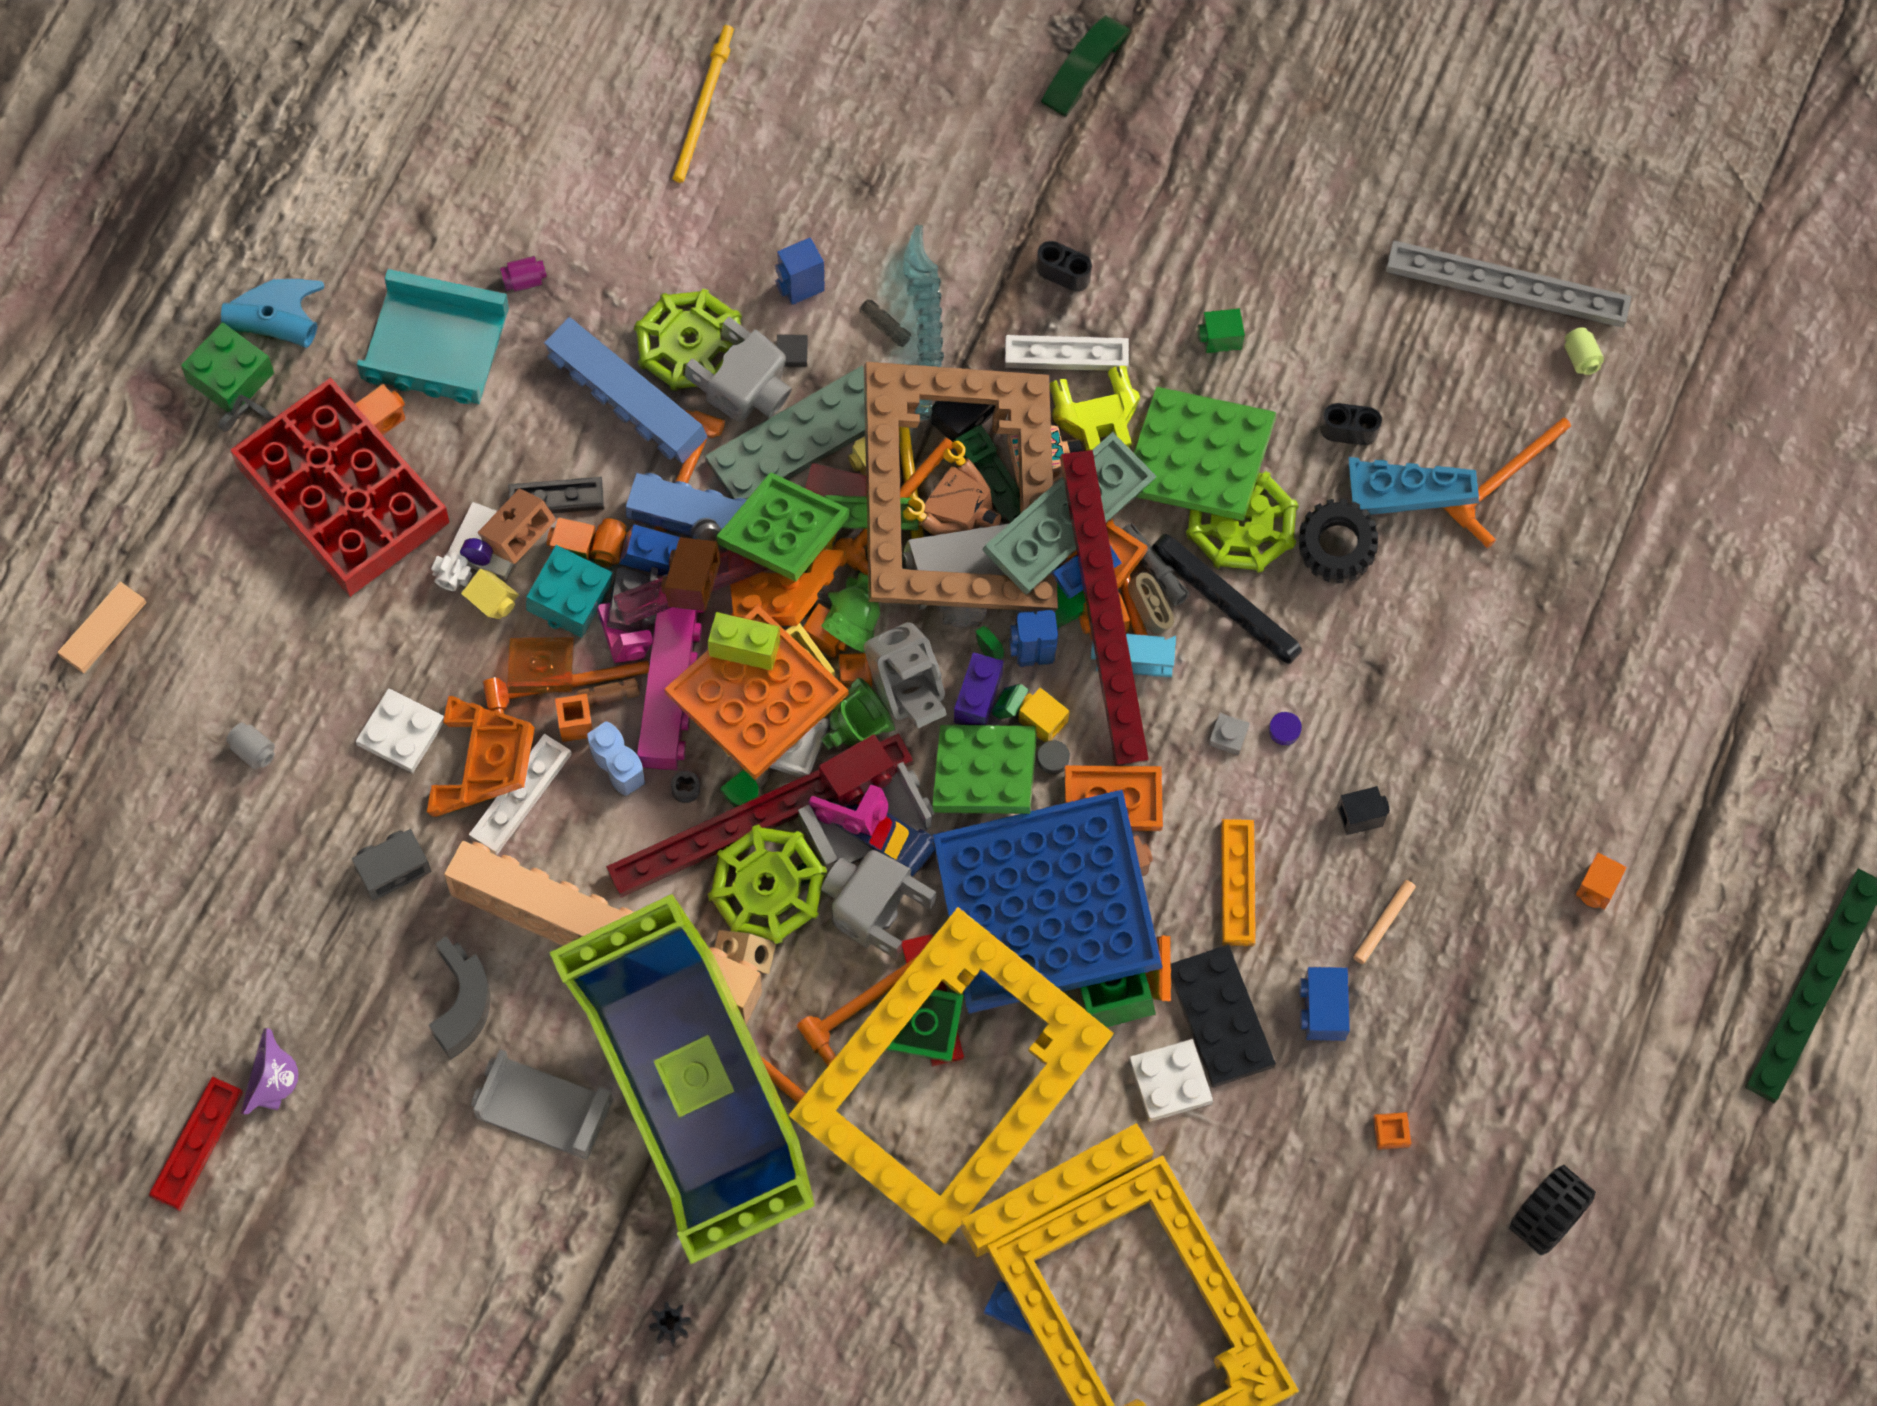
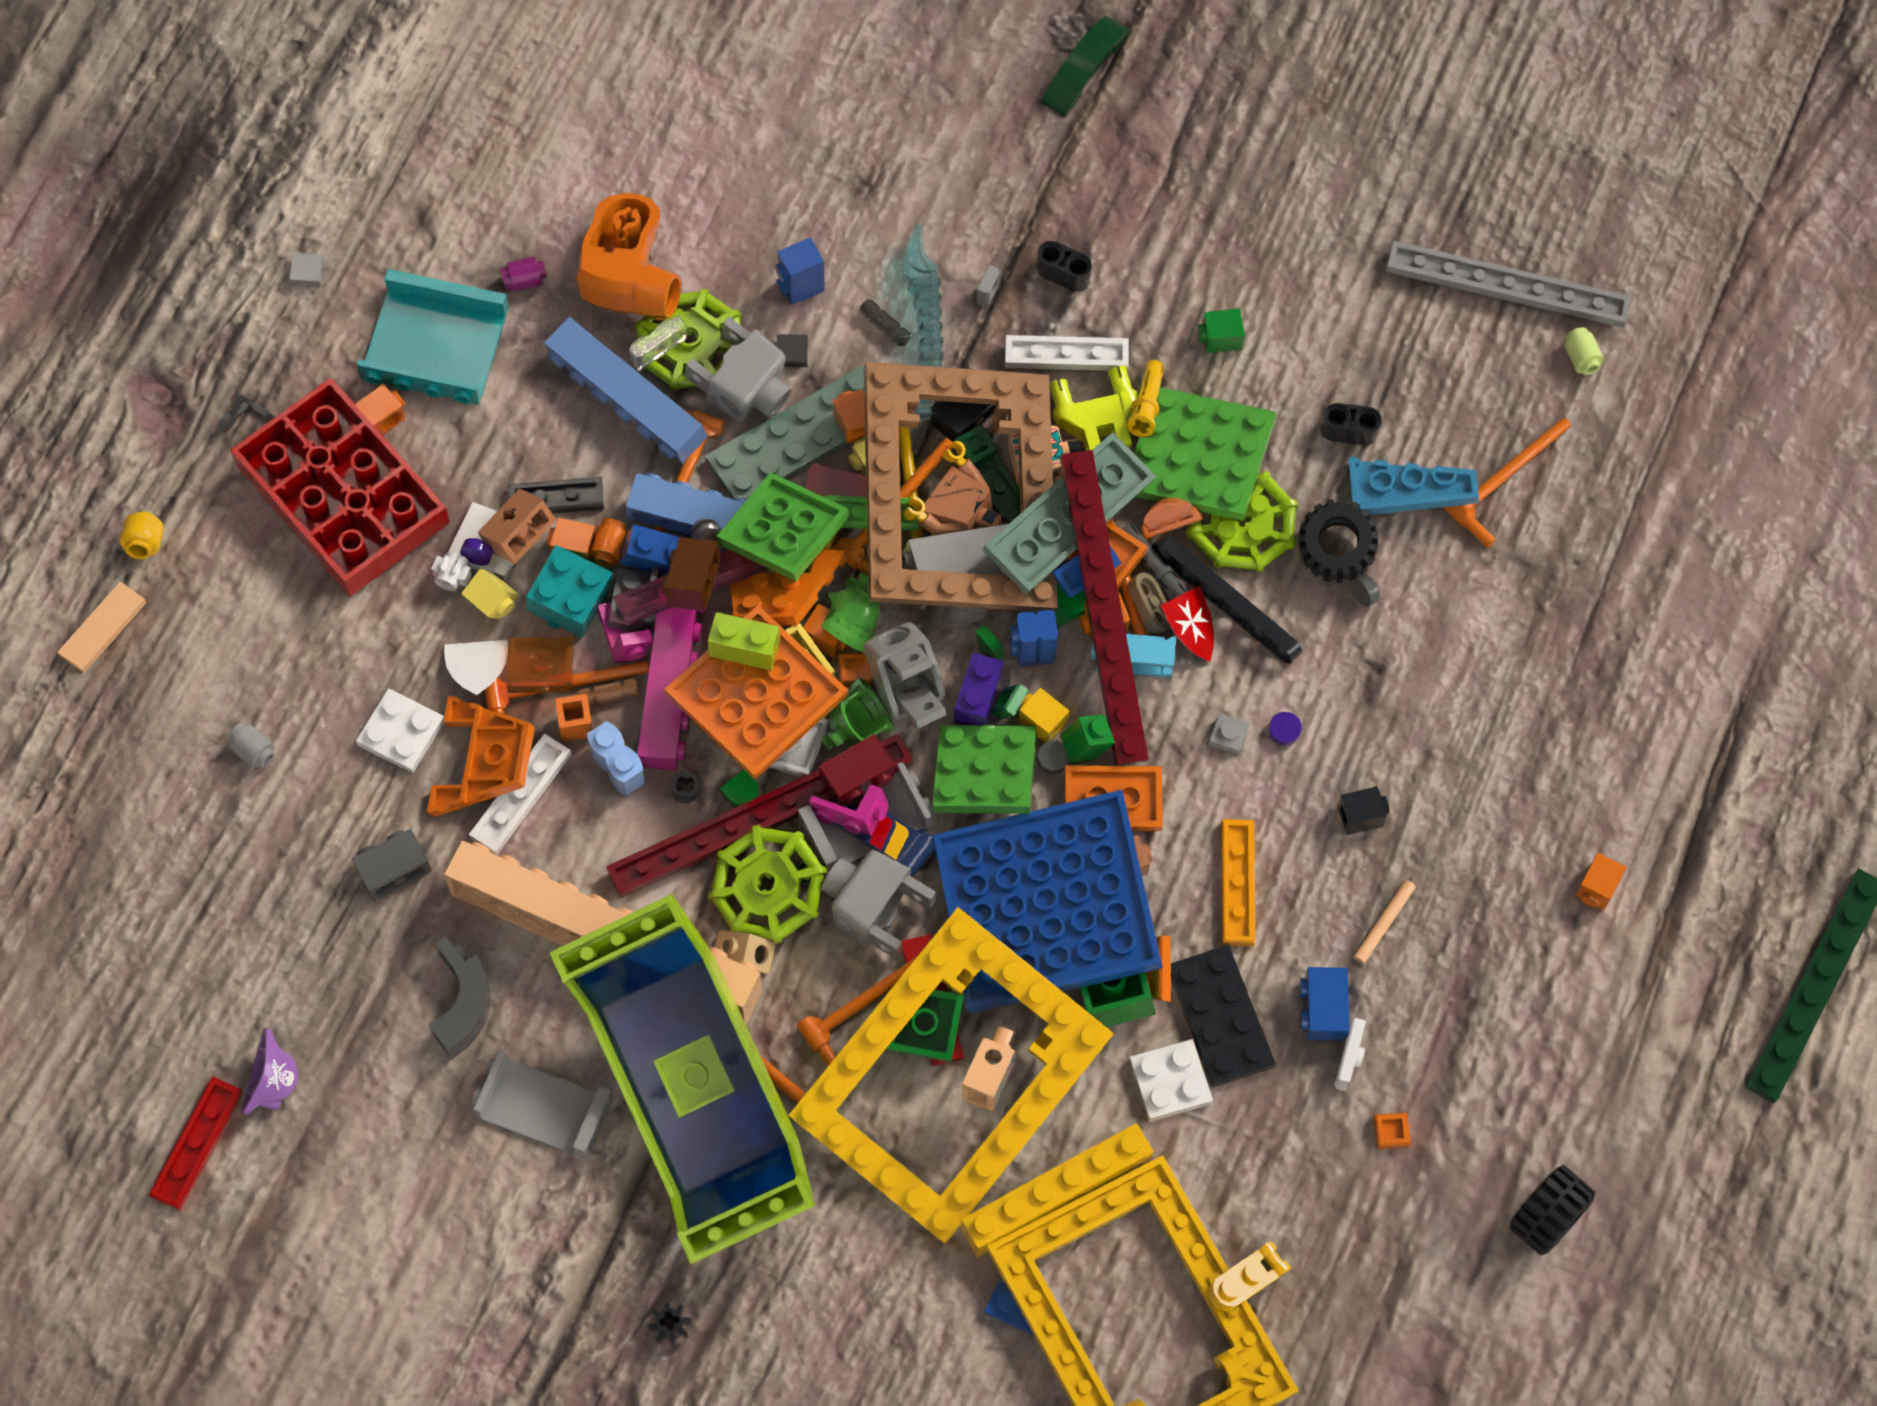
green brick [181,322,274,412] -> none
dark azure pin [221,279,324,348] -> none
yellow bar [672,25,734,183] -> none
none -> yellow head [120,511,164,559]
none -> light grey tile [289,253,325,287]
none -> white sticker [444,640,508,695]
none -> orange piece [576,193,681,321]
none -> clear plate [629,315,687,371]
none -> orange brick [833,389,865,444]
none -> light nougat torso [962,1027,1016,1112]
none -> light grey tile [976,265,1000,308]
none -> green brick [1060,714,1115,763]
none -> yellow pin [1127,360,1165,437]
none -> orange plate [1142,497,1203,540]
none -> red sticker [1160,586,1214,662]
none -> yellow plate [1208,1241,1292,1312]
none -> white plate [1334,1018,1366,1091]
none -> dark grey tile [1351,574,1380,607]

